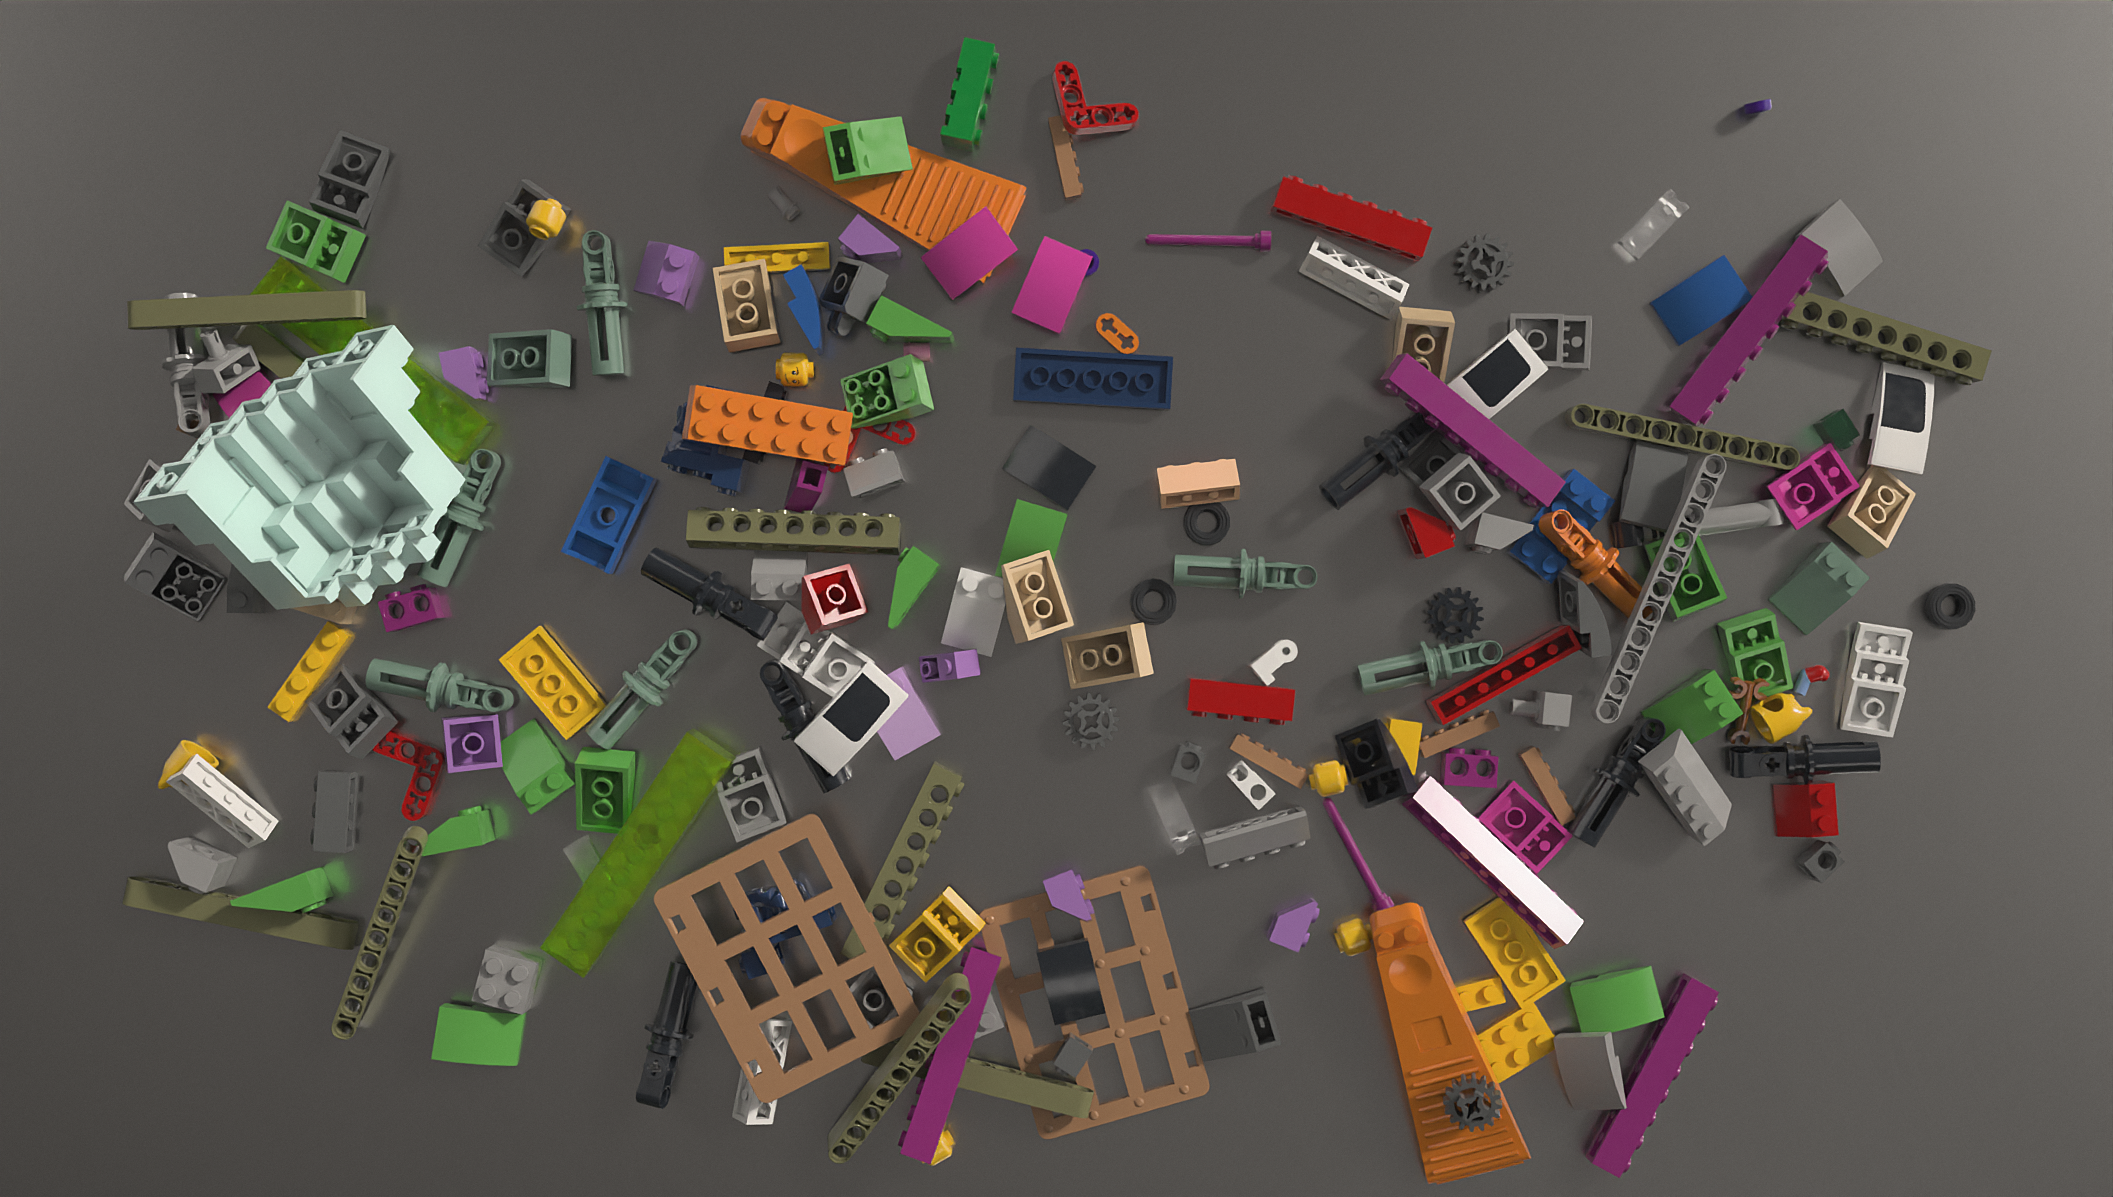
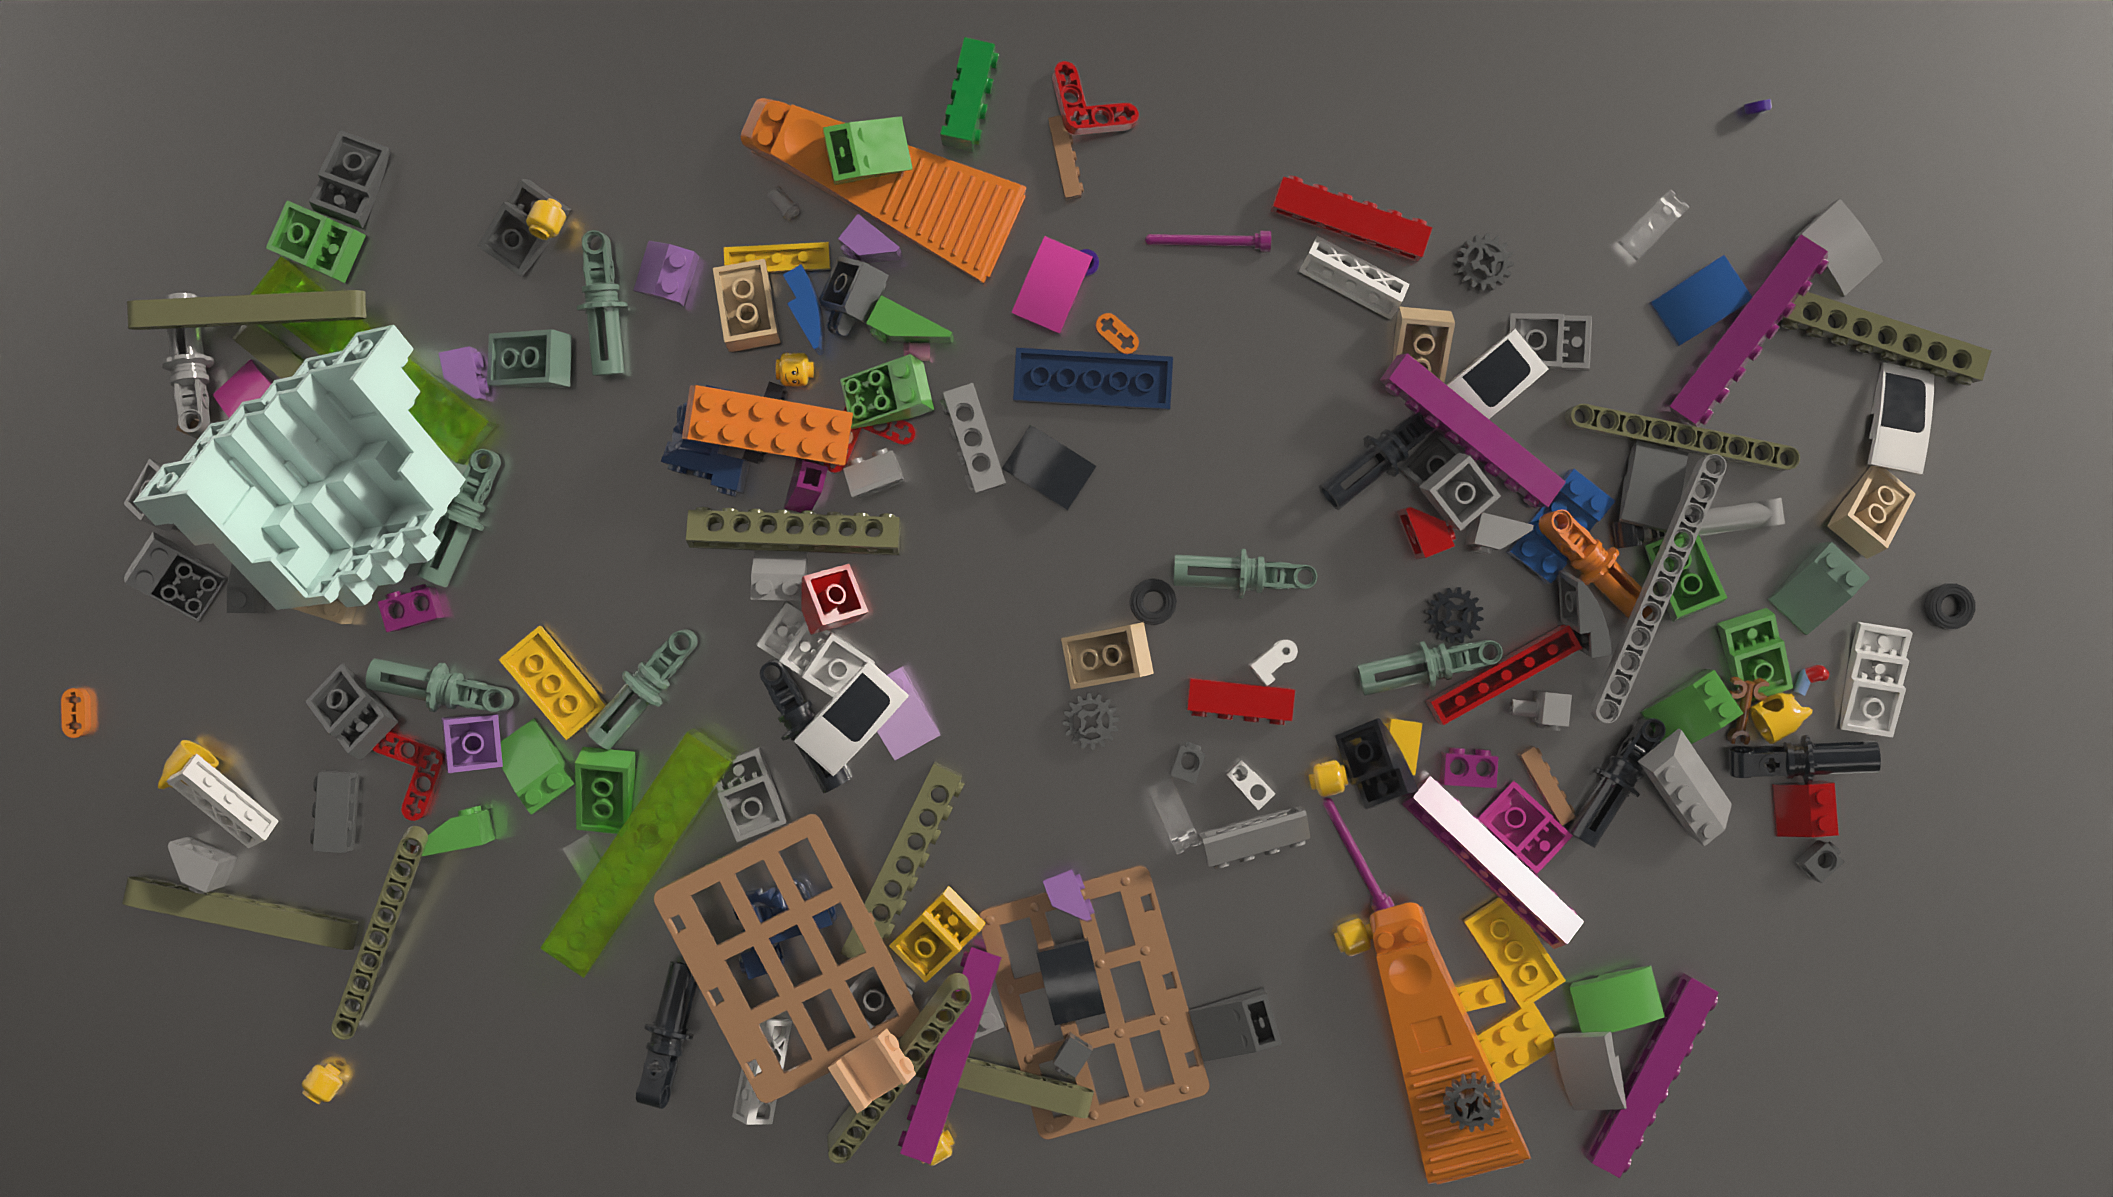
light grey brick [191,329,261,393] -> none
bright green slope [230,866,334,913] -> none
yellow plate [267,621,352,722] -> none
bright green slope [431,1003,526,1066] -> none
light grey brick [471,945,544,1015] -> none
blue piece [561,456,657,574] -> none
black piece [641,547,778,641] -> none
bright green slope [888,546,941,629] -> none
medium lavender slope [919,649,980,683] -> none
dark pink slope [920,207,1018,300] -> none
white slope [941,567,1006,657] -> none
bright green slope [995,499,1068,578] -> none
tan slope [1001,550,1074,644] -> none
light nougat brick [1157,459,1240,509] -> none
black tyre [1184,502,1230,545] -> none
medium nougat piece [1228,733,1309,789] -> none
medium lavender slope [1266,898,1320,952] -> none
medium nougat piece [1419,709,1500,758] -> none
dark pink slope [1766,443,1860,530] -> none
clear green brick [1812,408,1860,452] -> none
none -> orange beam [61,688,91,738]
none -> yellow head [302,1063,343,1105]
none -> light nougat panel [828,1029,916,1113]
none -> light grey brick [940,383,1006,494]

